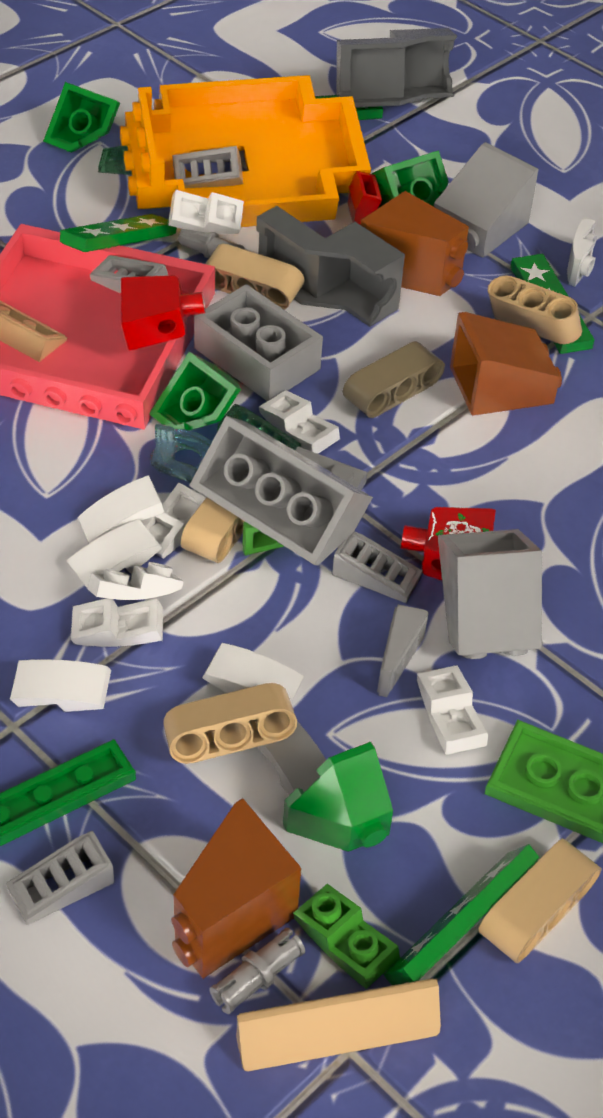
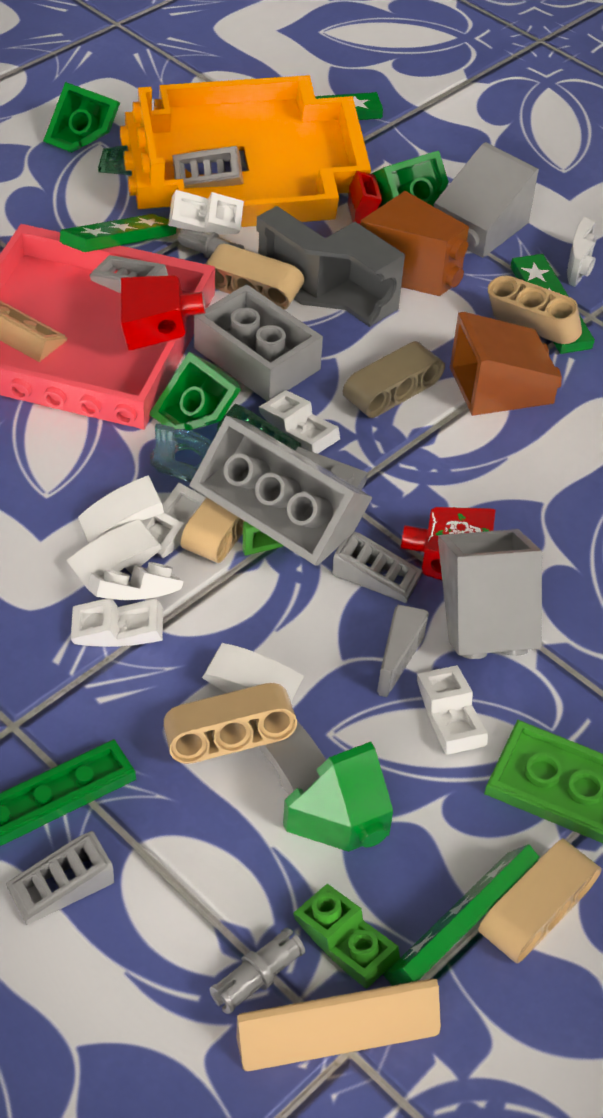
white slope [10,659,111,712] -> none
dark orange slope [171,798,301,979] -> none
dark grey piece [336,28,457,107] -> none

